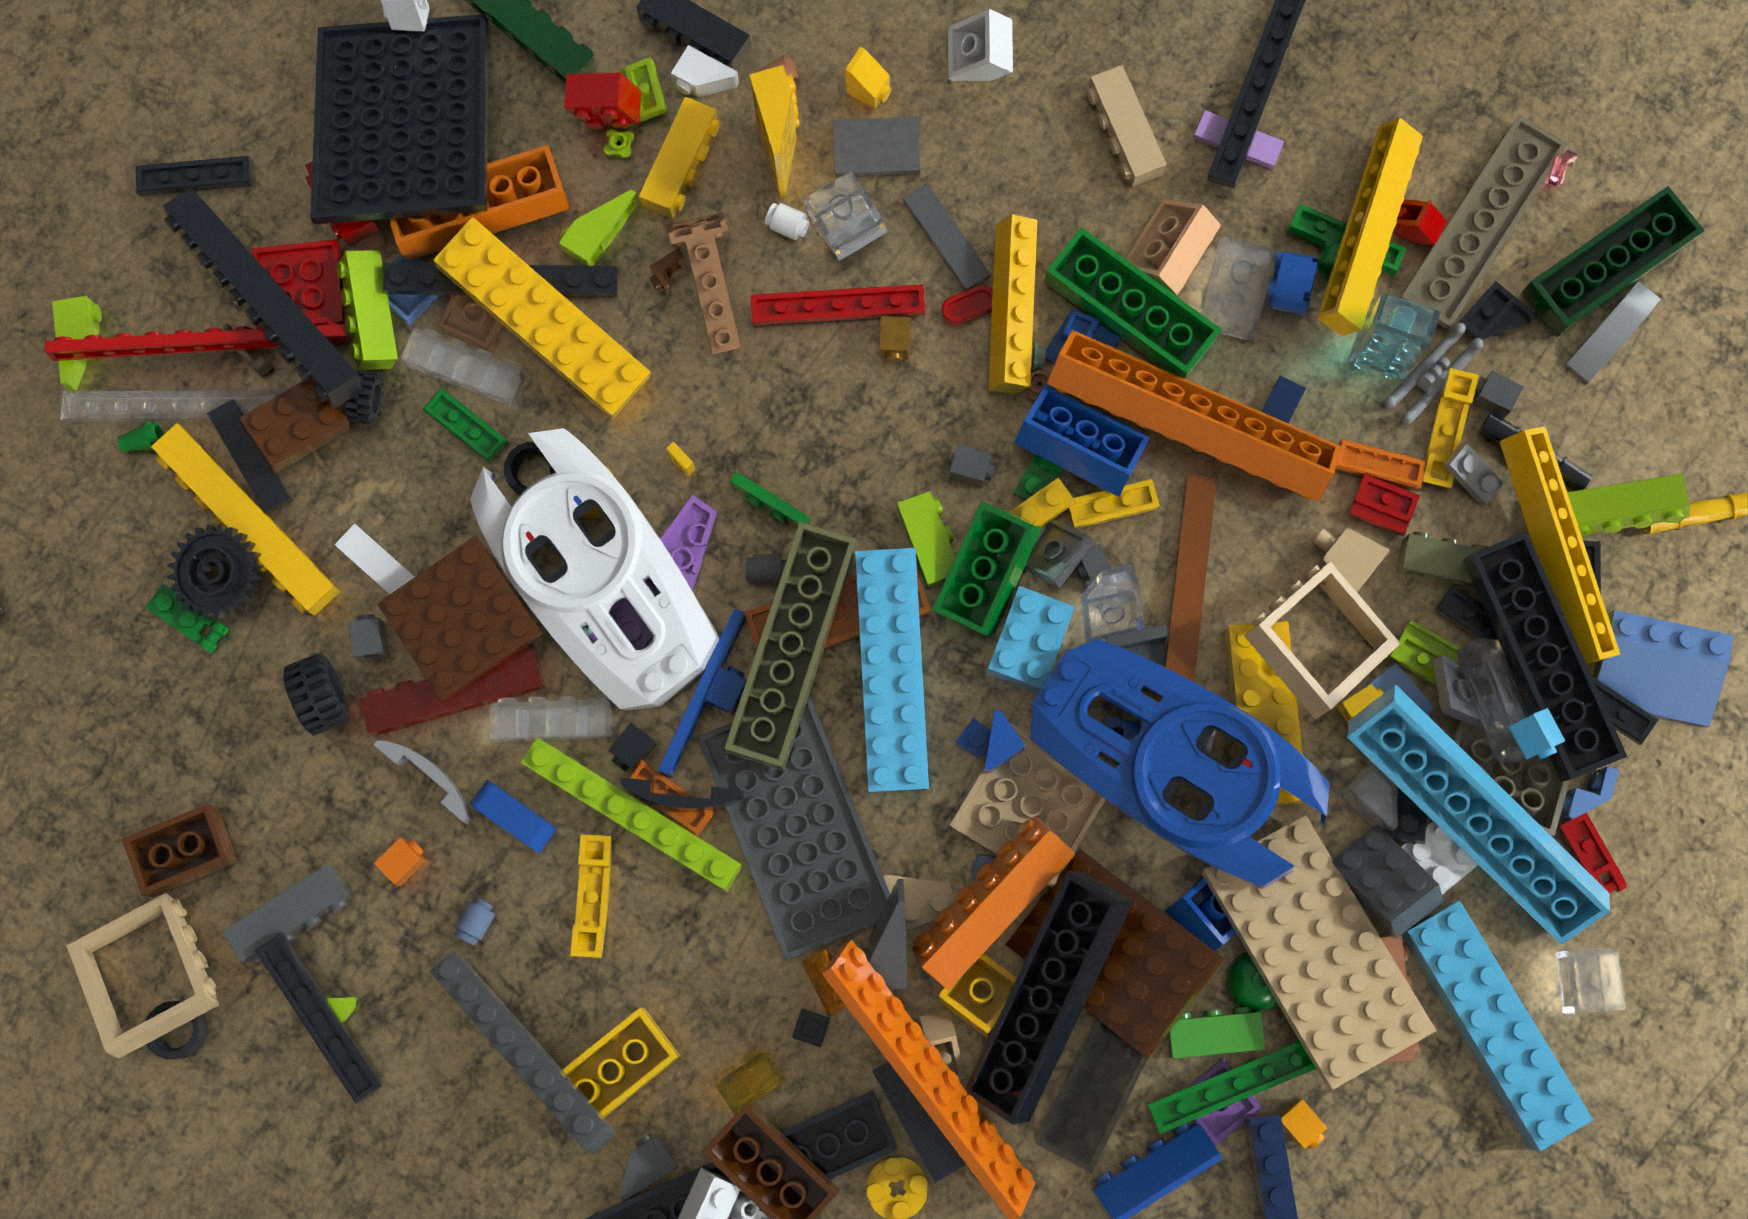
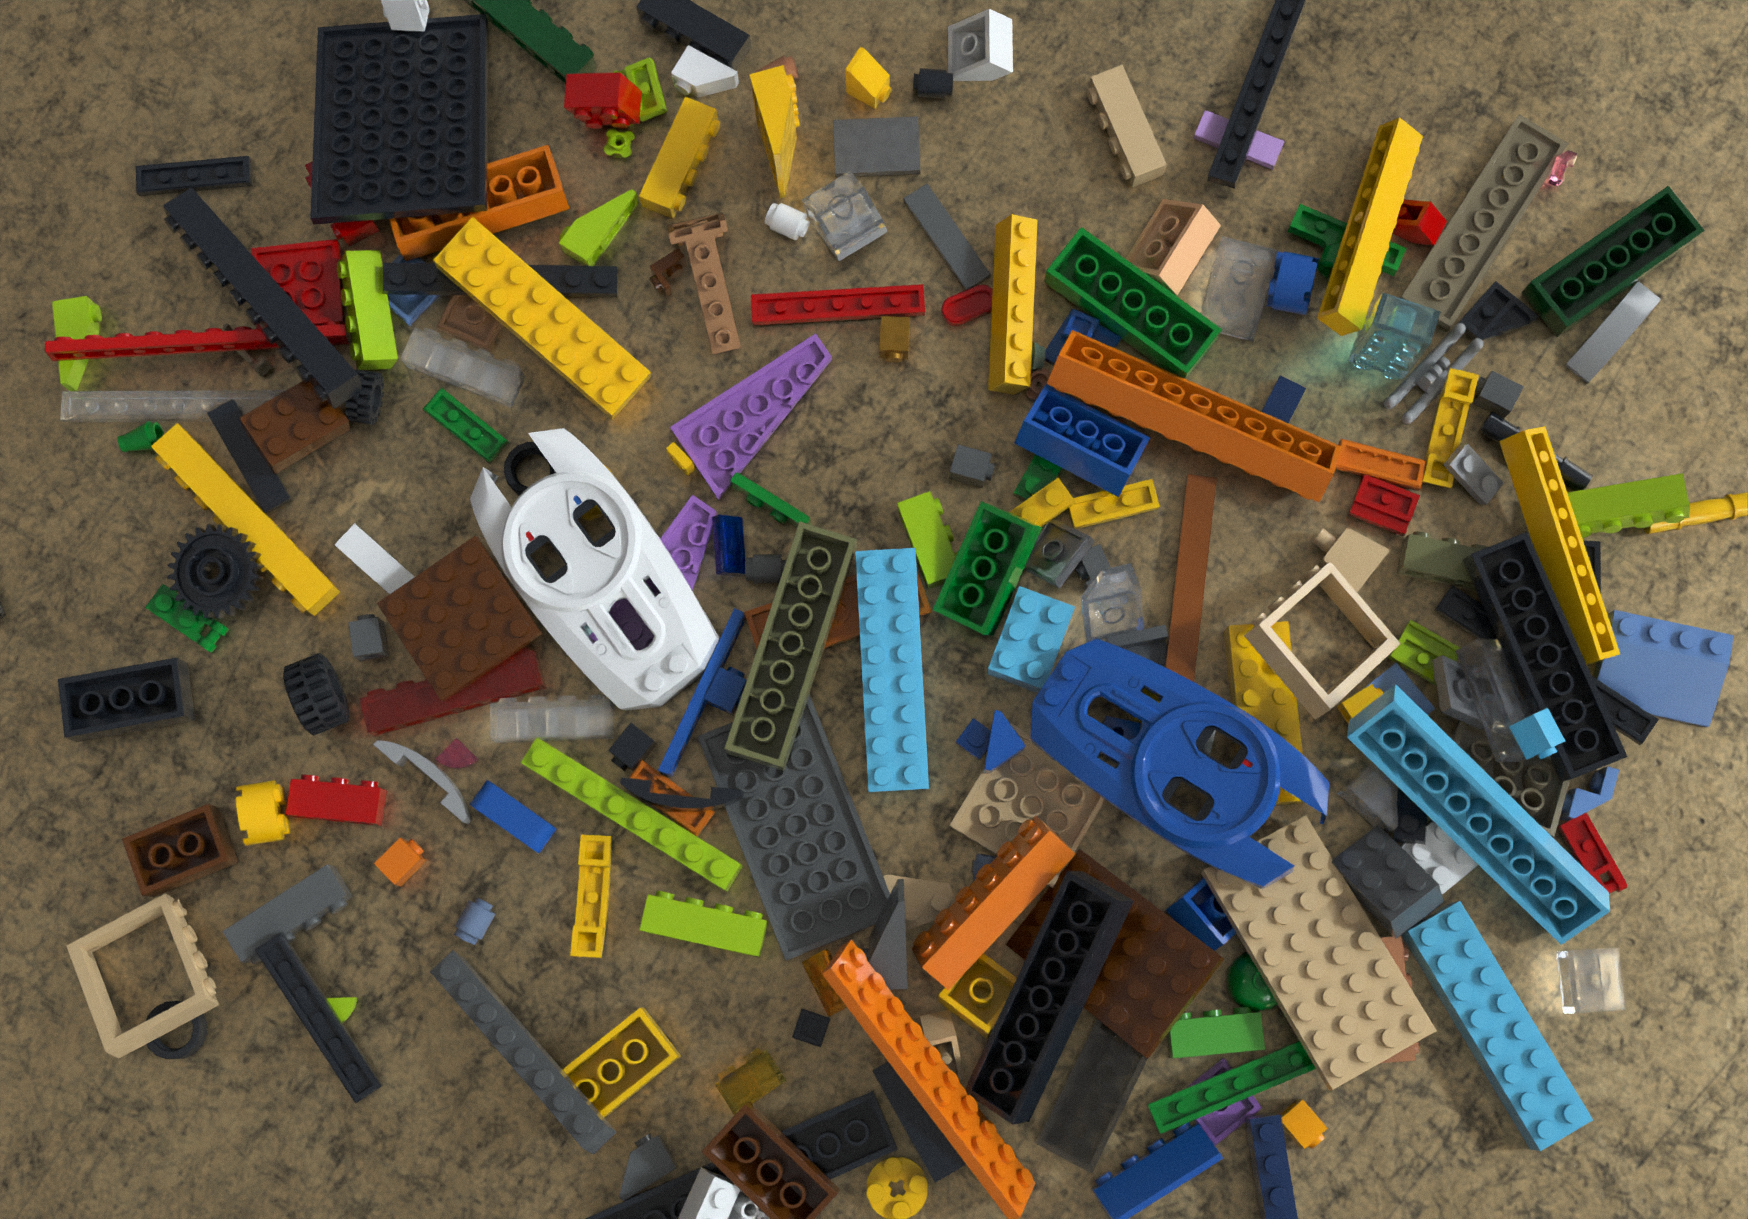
none -> black brick [58,657,195,742]
none -> yellow brick [236,780,291,846]
none -> red brick [286,774,387,826]
none -> clear pink tile [435,738,479,769]
none -> lime brick [640,890,768,958]
none -> medium lavender wing [670,333,832,500]
none -> clear blue plate [712,514,746,577]
none -> black brick [913,68,954,99]

